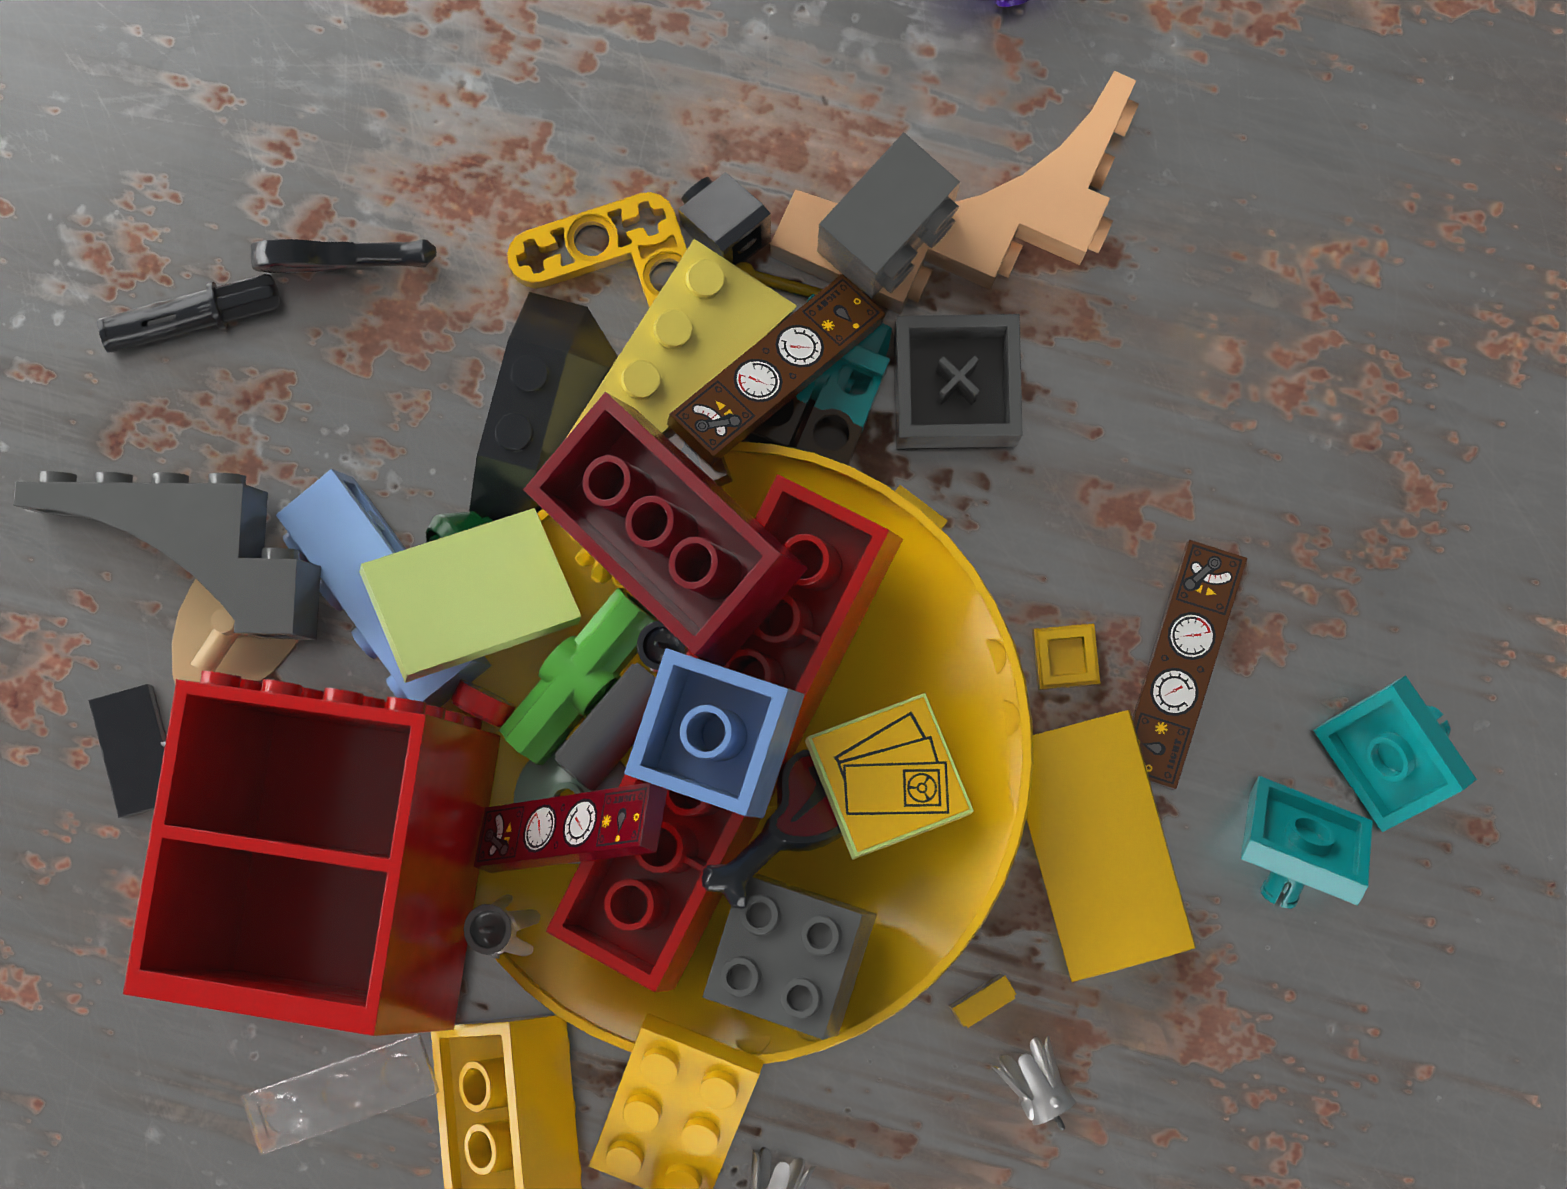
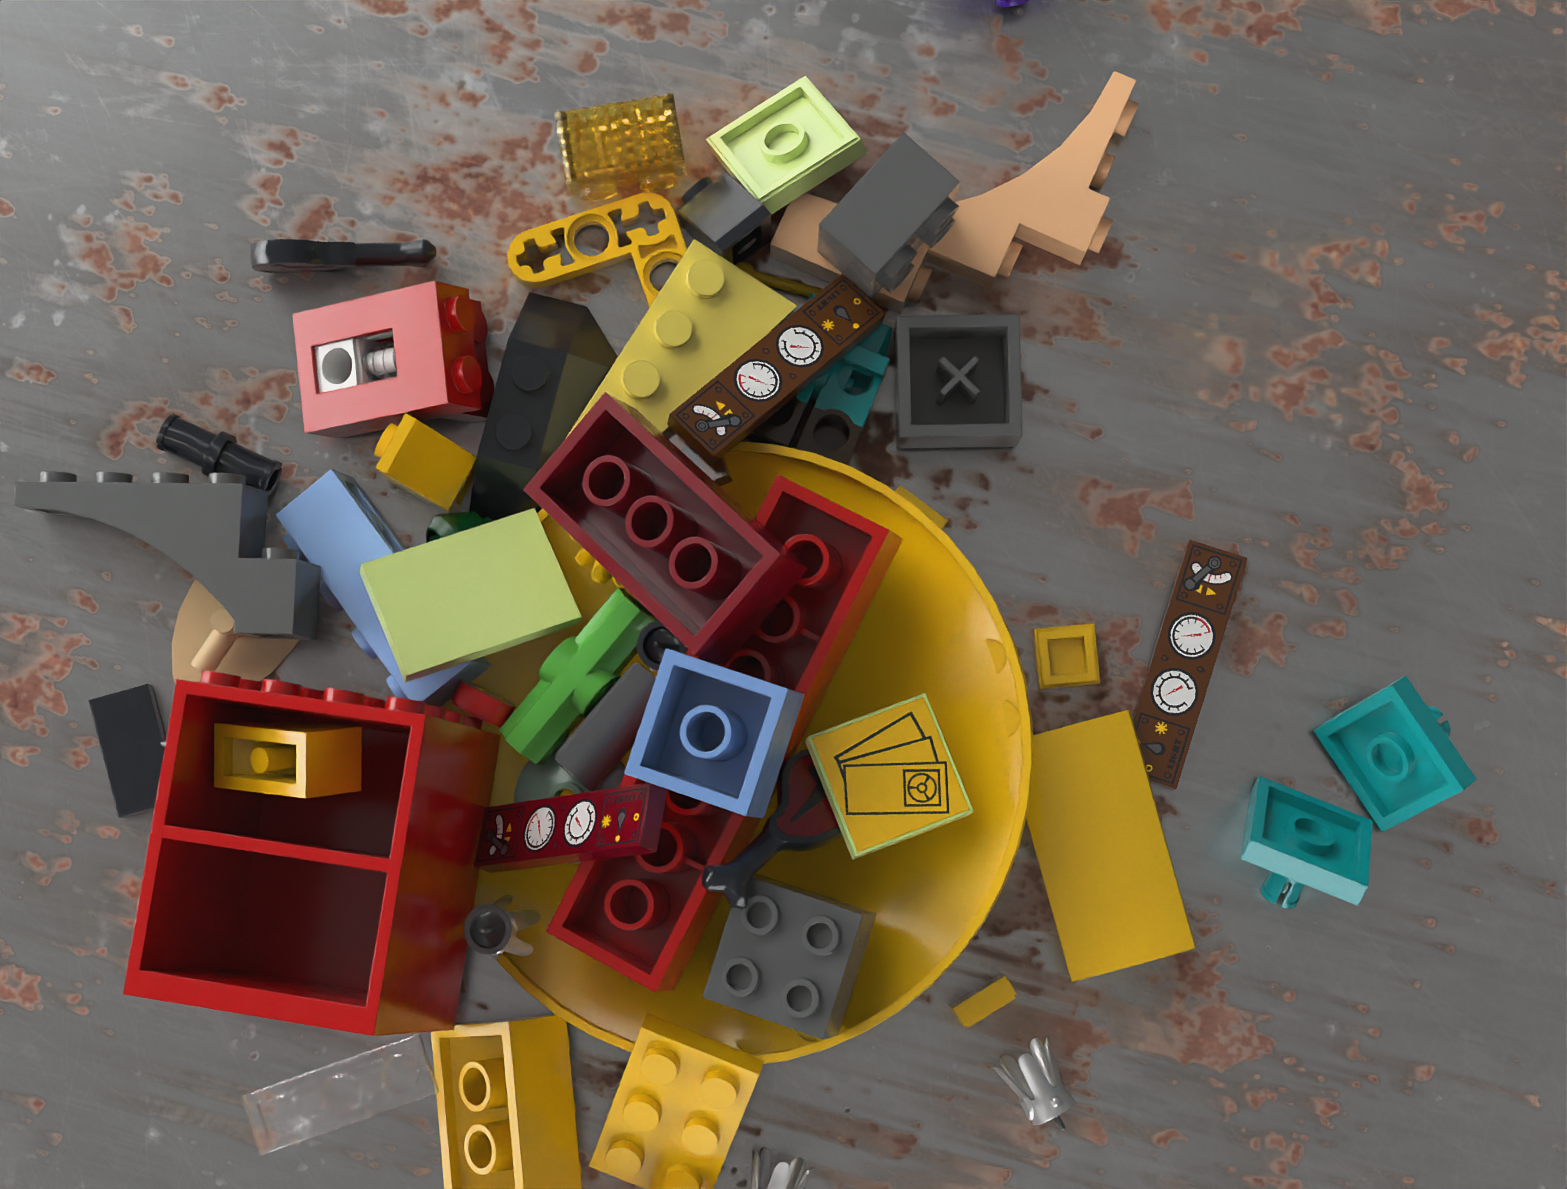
black axle [97,274,280,353] -> none
none -> black pin [156,413,282,496]
none -> yellow slope [214,722,362,798]
none -> brick [293,281,494,438]
none -> yellow slope [374,413,476,513]
none -> clear yellow brick [554,93,687,201]
none -> yellowish green tile [706,76,867,215]

